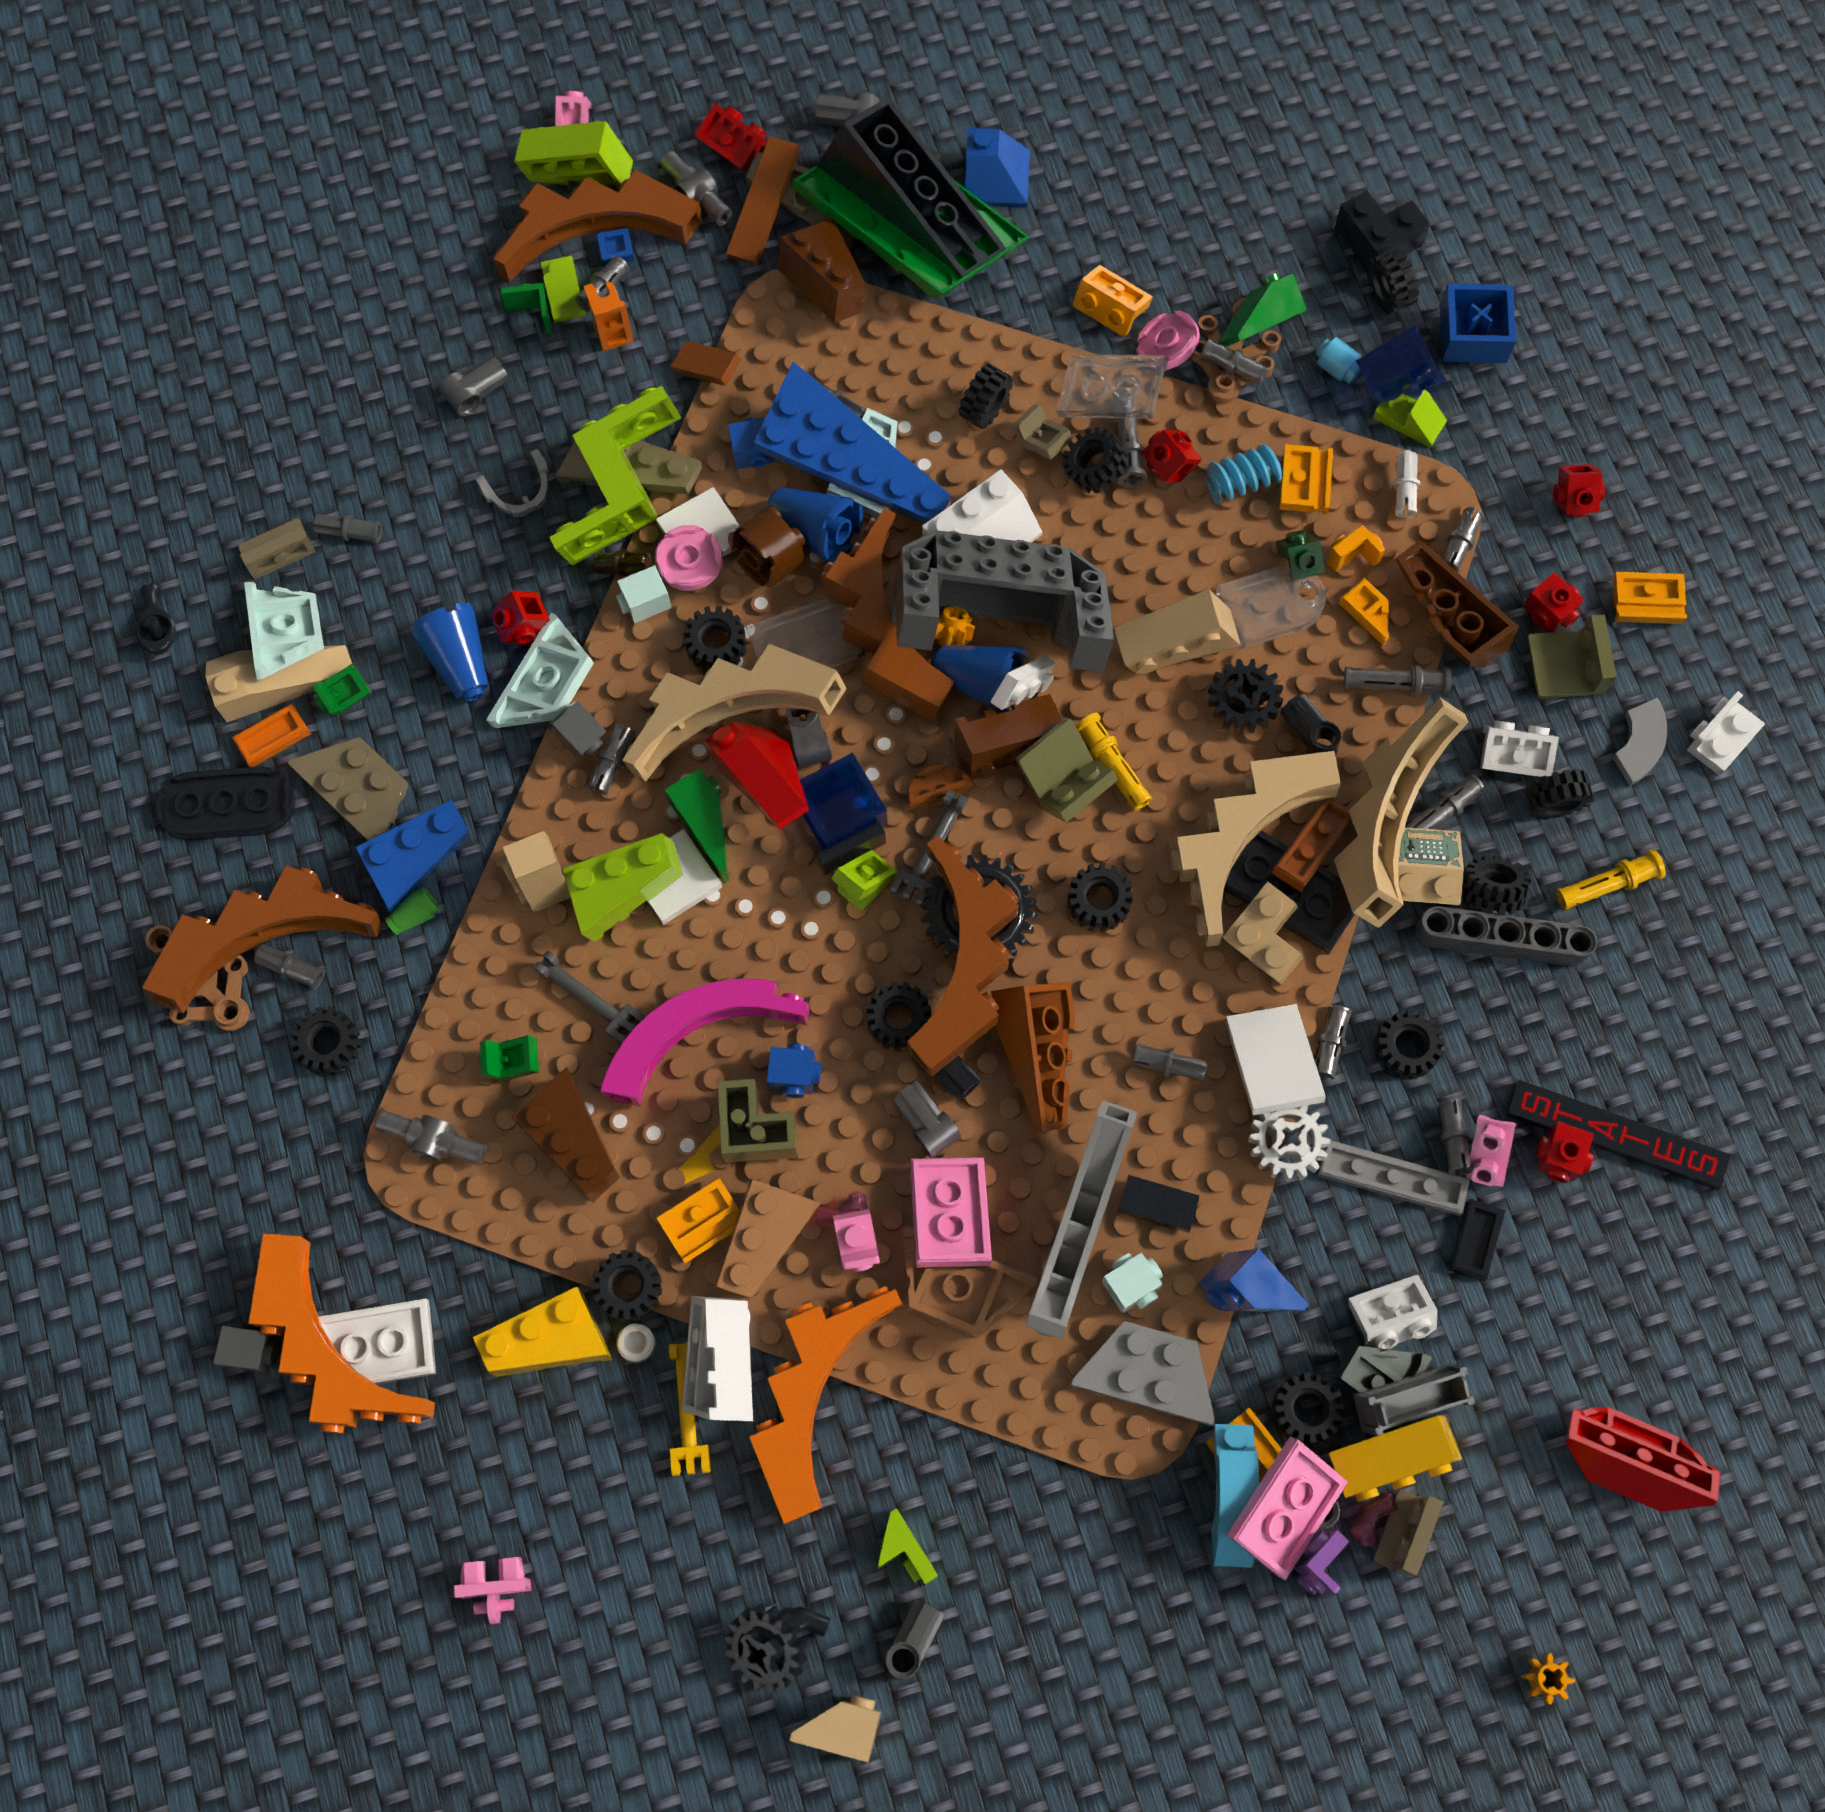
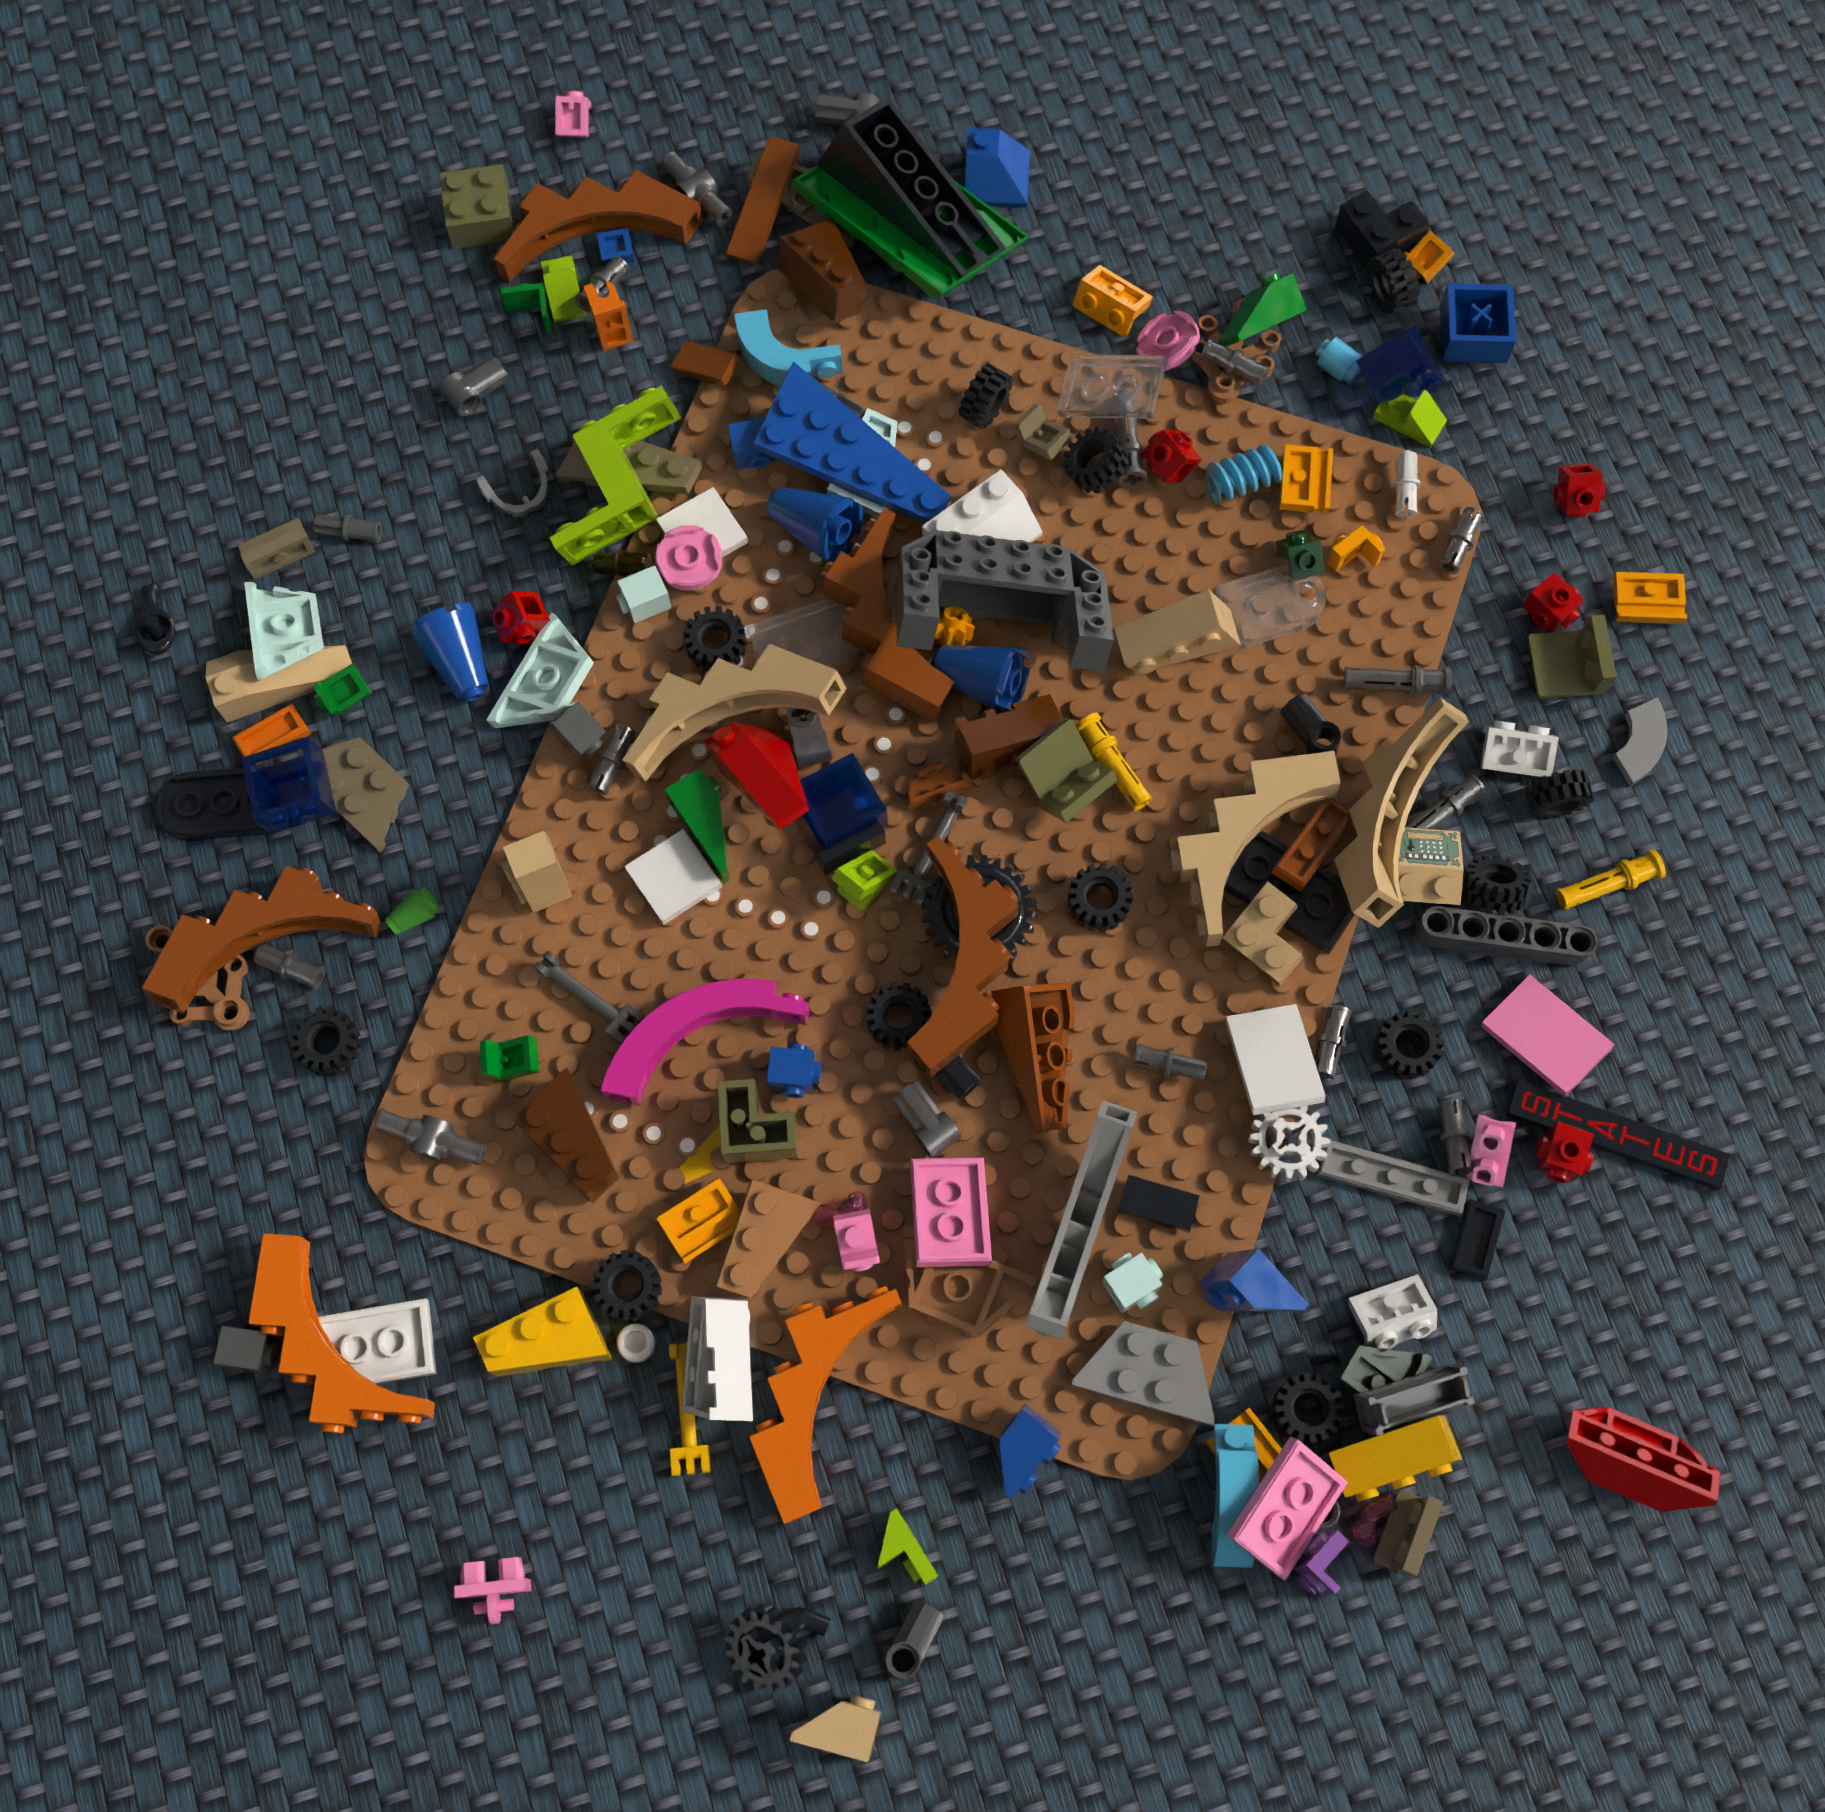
blue wedge [355,800,469,913] -> none
lime wedge [515,121,633,191] -> none
lime wedge [563,833,684,942] -> none
red bracket [694,103,767,172] -> none
reddish brown brick [728,505,805,588] -> none
white plate [991,655,1056,710] -> none
black gear [1208,659,1284,733] -> none
light orange tile [1339,578,1389,645] -> none
reddish brown wedge [1396,540,1519,668] -> none
light orange gear [1521,1653,1575,1705] -> none
white bracket [1687,691,1765,776] -> none
none -> clear blue piece [241,737,337,834]
none -> olive brick [440,164,515,249]
none -> medium azure arch [734,309,843,387]
none -> blue slope [999,1403,1061,1499]
none -> light orange bracket [1404,231,1455,284]
none -> bright pink tile [1481,975,1615,1097]

